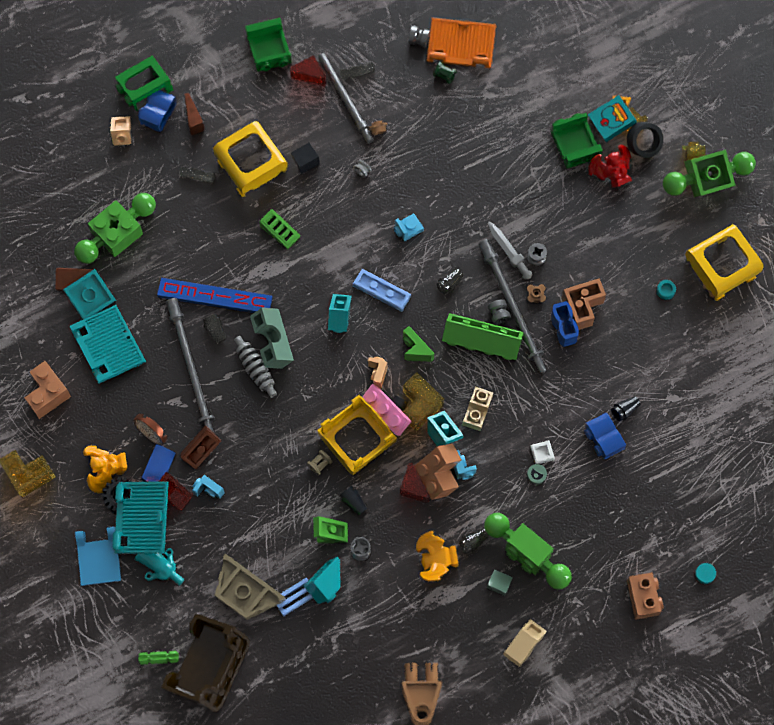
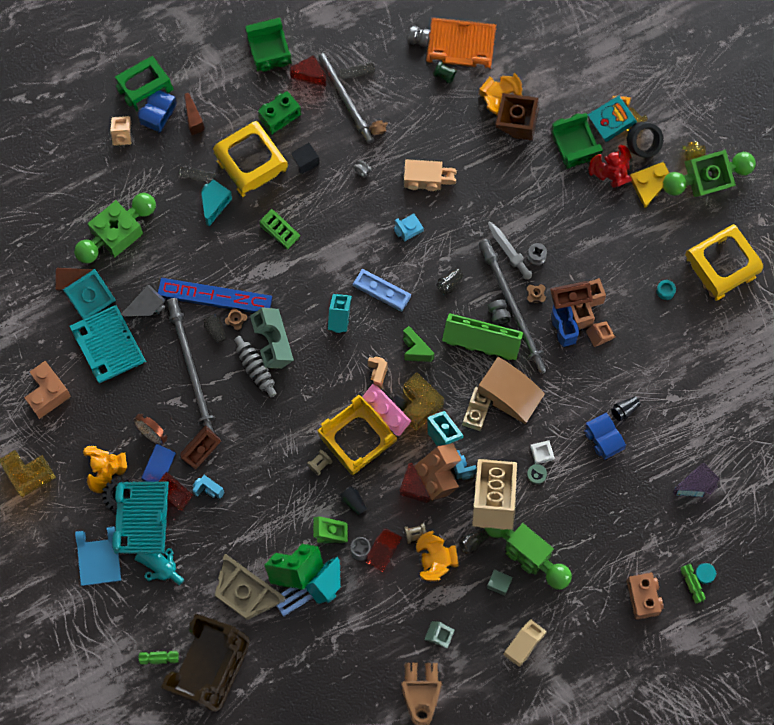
none -> flat silver slope [121,285,166,316]
none -> teal slope [202,180,232,226]
none -> medium nougat plate [225,309,247,330]
none -> green brick [258,91,301,134]
none -> green brick [264,544,324,590]
none -> clear red slope [366,528,402,572]
none -> light nougat brick [404,160,457,191]
none -> dark tan bush [404,523,426,544]
none -> sand green slope [425,621,454,648]
none -> tan brick [472,459,517,530]
none -> medium nougat slope [477,357,545,424]
none -> light orange animal [479,73,522,116]
none -> reddish brown slope [496,93,539,141]
none -> copper slope [550,281,593,309]
none -> nougat slope [586,321,615,347]
none -> yellow wing [630,162,669,208]
none -> clear purple slope [673,462,720,497]
none -> bright green axle [681,564,706,603]

